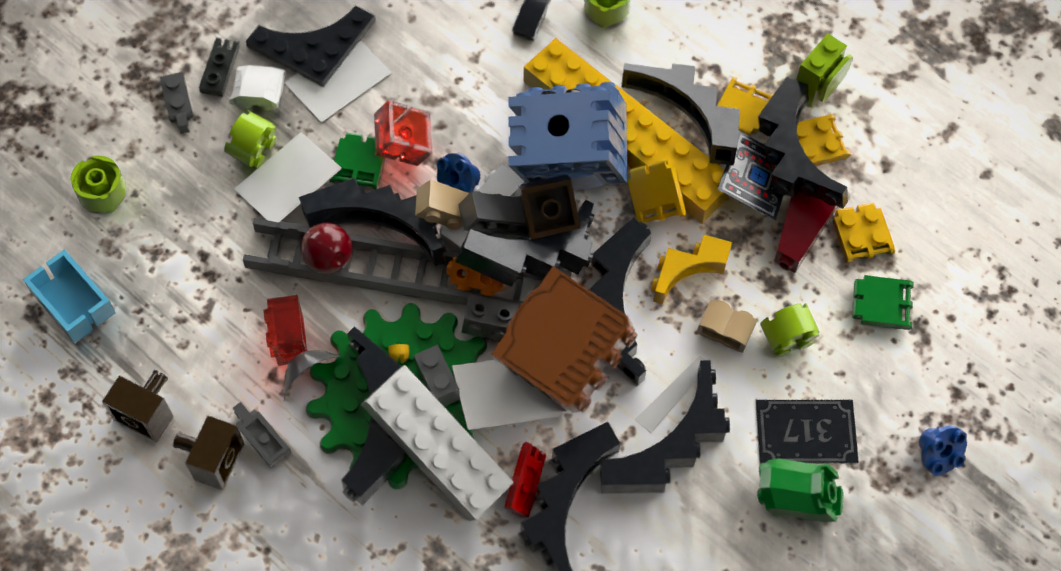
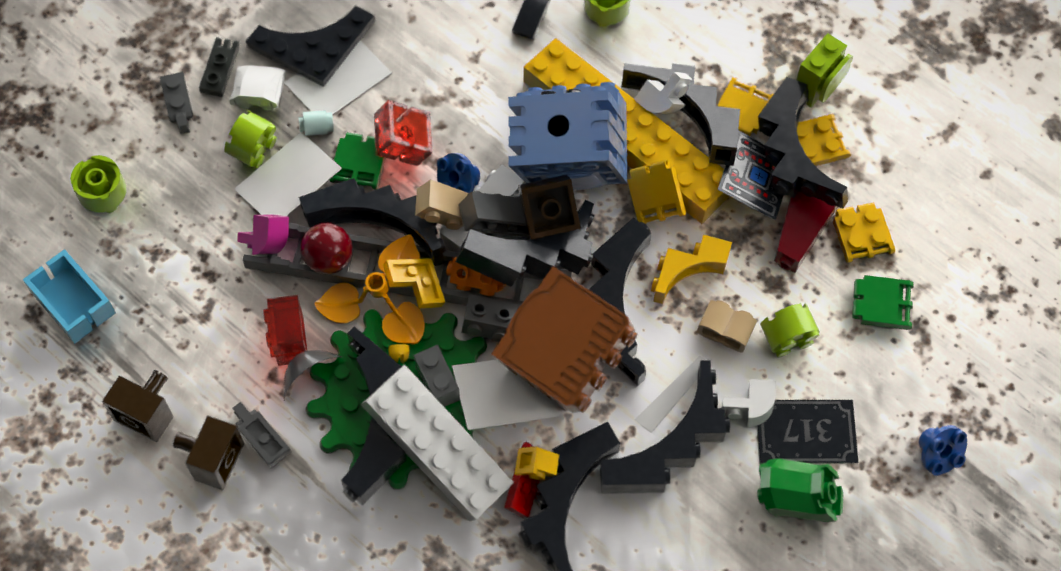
none -> dark pink brick [237,214,289,255]
none -> light aqua brick [299,110,334,136]
none -> light orange plant [314,235,425,344]
none -> yellow plate [383,258,445,309]
none -> yellow brick [515,447,559,480]
none -> white brick [634,72,692,114]
none -> white brick [722,379,776,427]

